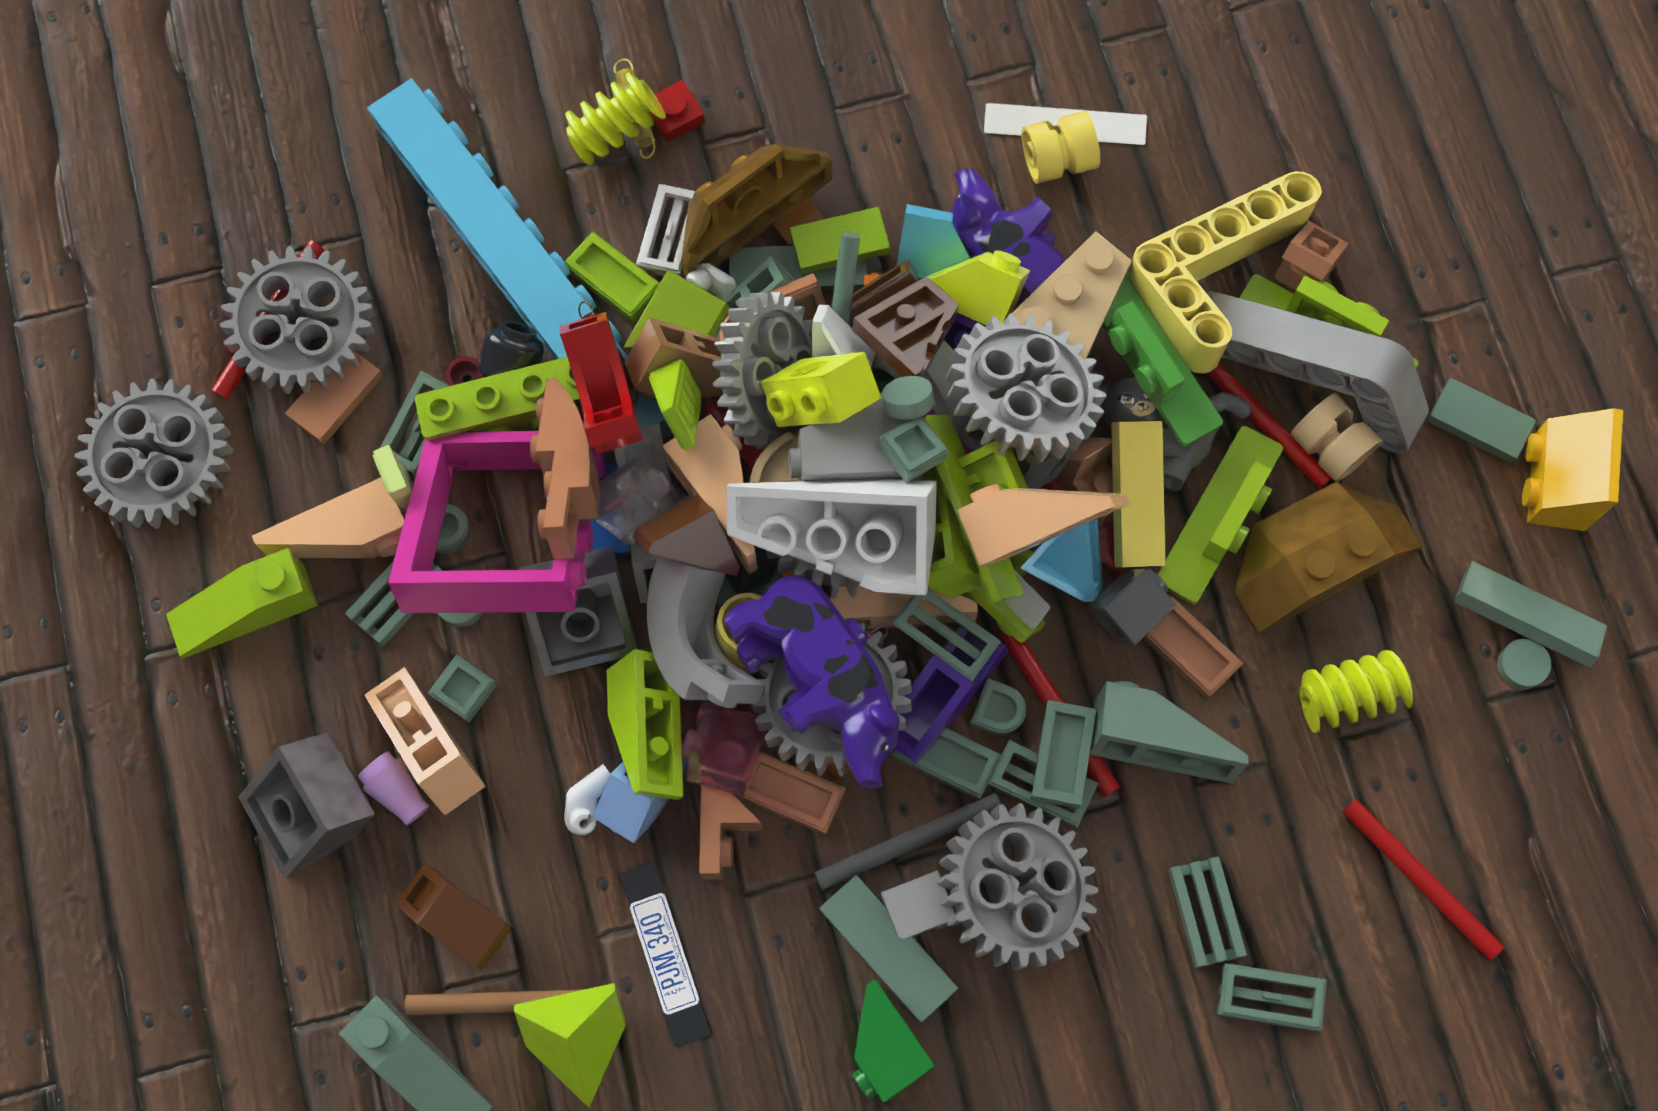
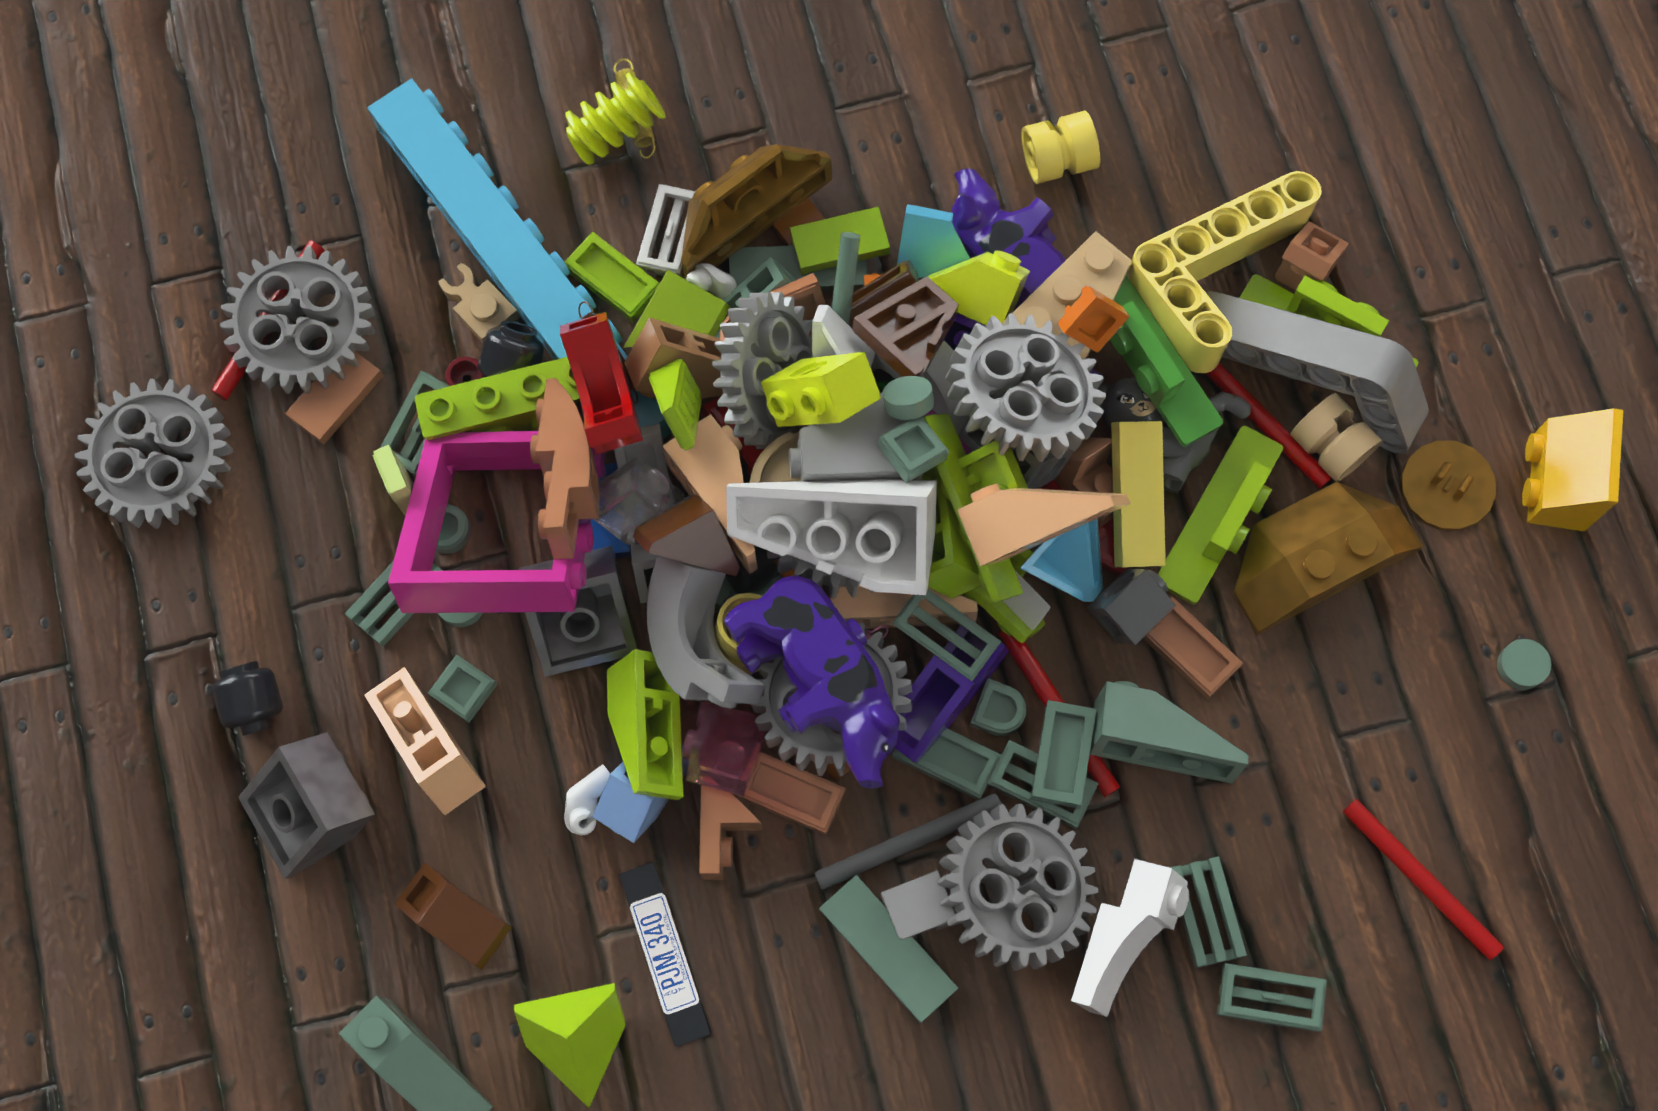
lime slope [166,548,318,659] -> none
light nougat slope [252,478,405,558] -> none
lavender cone [358,751,430,826] -> none
medium nougat bar [405,989,584,1015] -> none
red plate [652,79,705,142] -> none
green slope [851,979,935,1104] -> none
white sticker [984,103,1147,145] -> none
neon yellow piece [1299,650,1413,733] -> none
sand green tile [1426,377,1536,464] -> none
sand green tile [1454,561,1607,668] -> none
none -> black head [211,661,283,736]
none -> tan plate [439,263,520,343]
none -> orange tile [1058,286,1130,353]
none -> white slope [1071,859,1189,1017]
none -> pearl gold piece [1400,440,1496,531]

